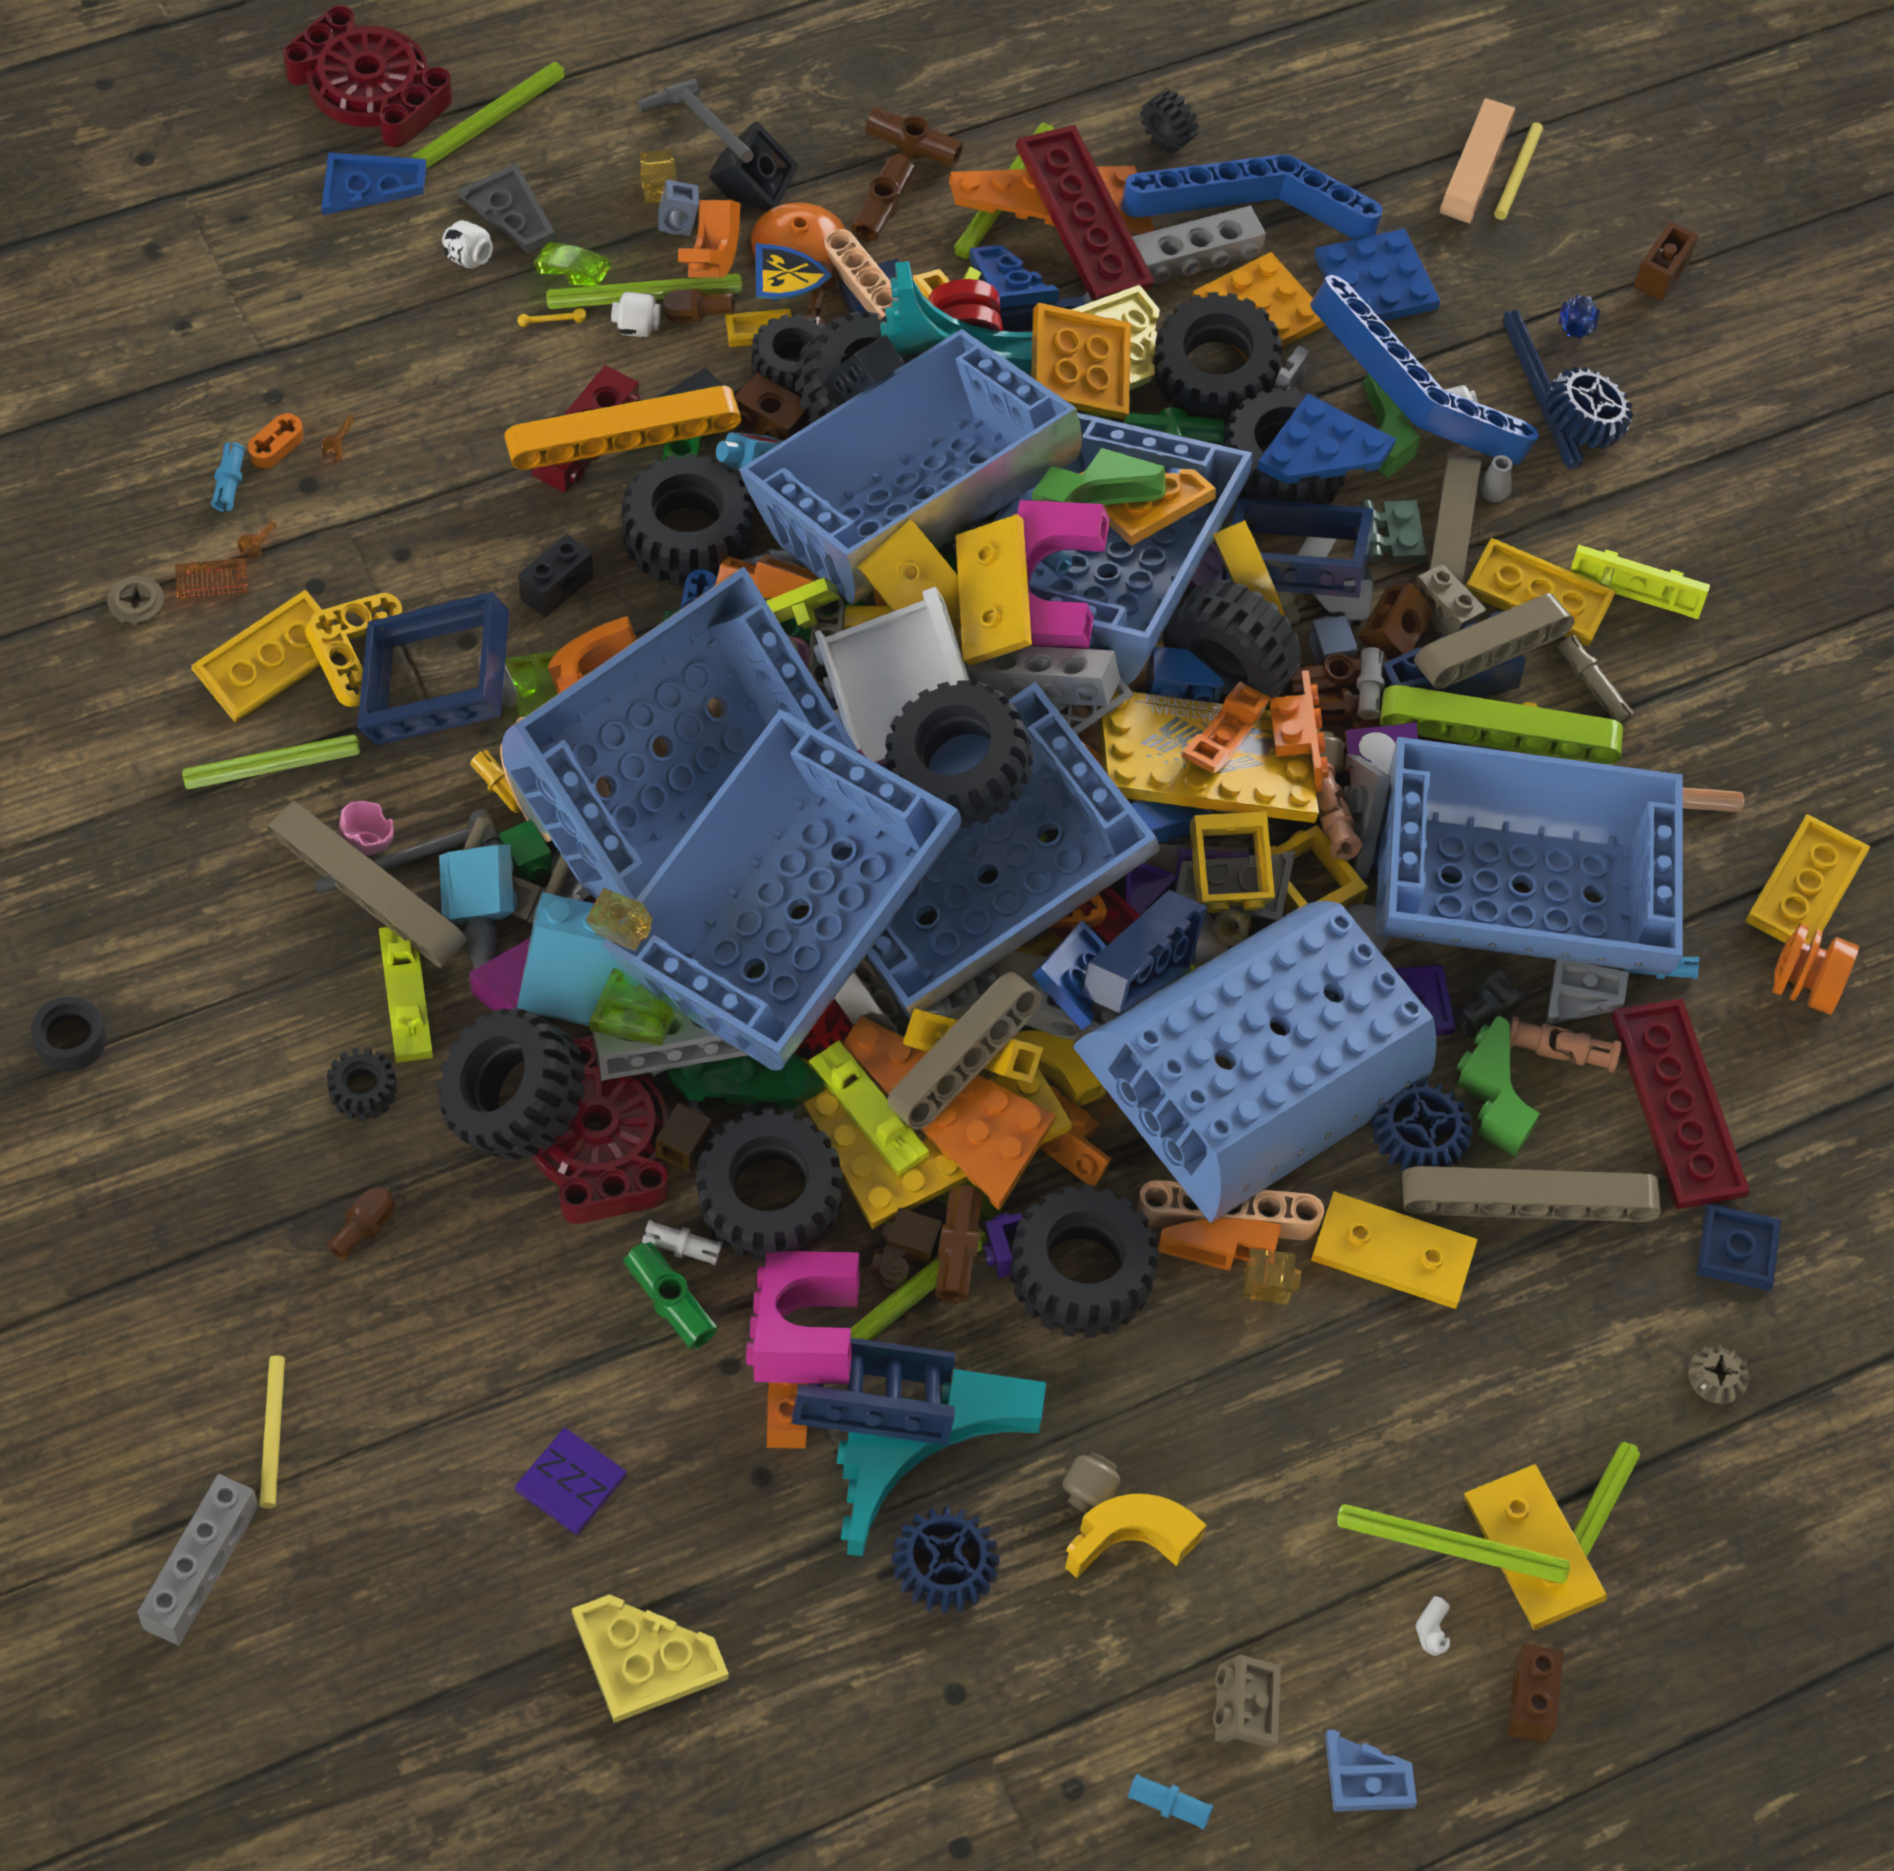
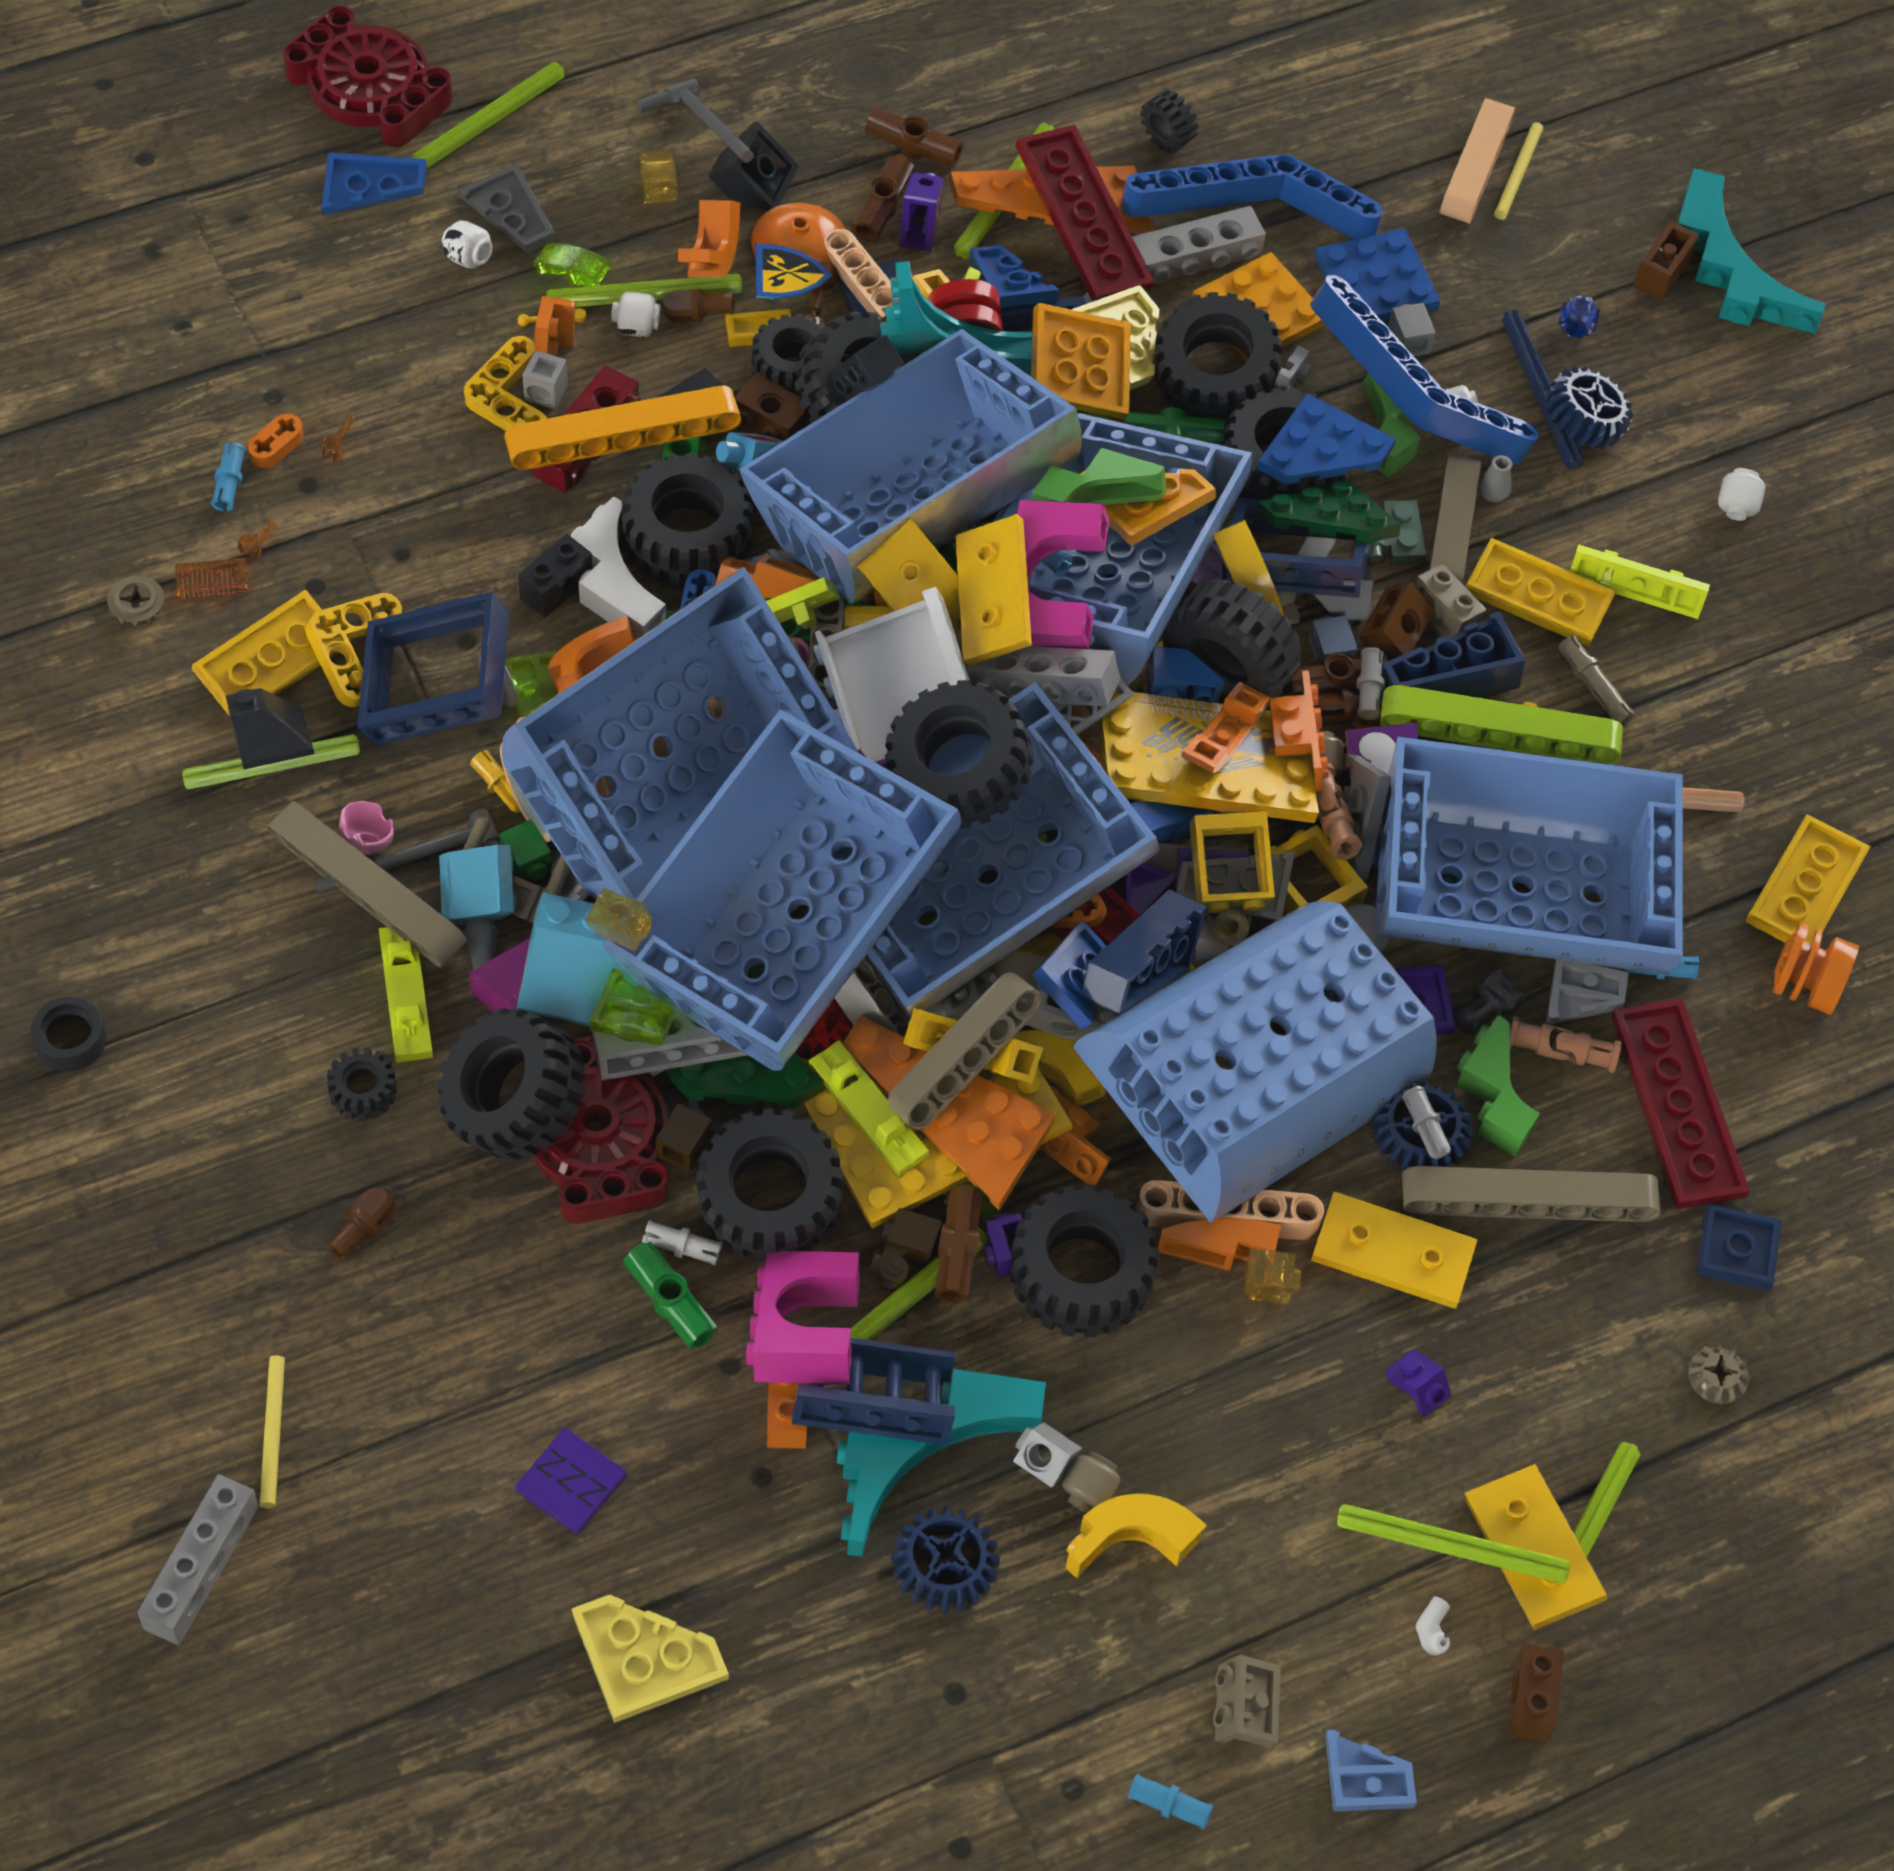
sand blue brick [658,179,699,236] -> none
dark tan beam [1414,593,1574,689] -> none
none -> black slope [225,688,315,770]
none -> yellow beam [464,336,547,431]
none -> light grey brick [523,350,568,410]
none -> orange bracket [534,296,575,357]
none -> white arch [571,496,666,639]
none -> dark purple torso [899,172,944,252]
none -> light grey brick [1013,1422,1082,1488]
none -> dark green plate [1258,480,1400,543]
none -> dark purple bracket [1386,1349,1451,1416]
none -> light grey brick [1388,303,1436,356]
none -> light grey axle [1402,1086,1450,1159]
none -> teal arch [1677,168,1826,334]
none -> white head [1718,468,1765,521]

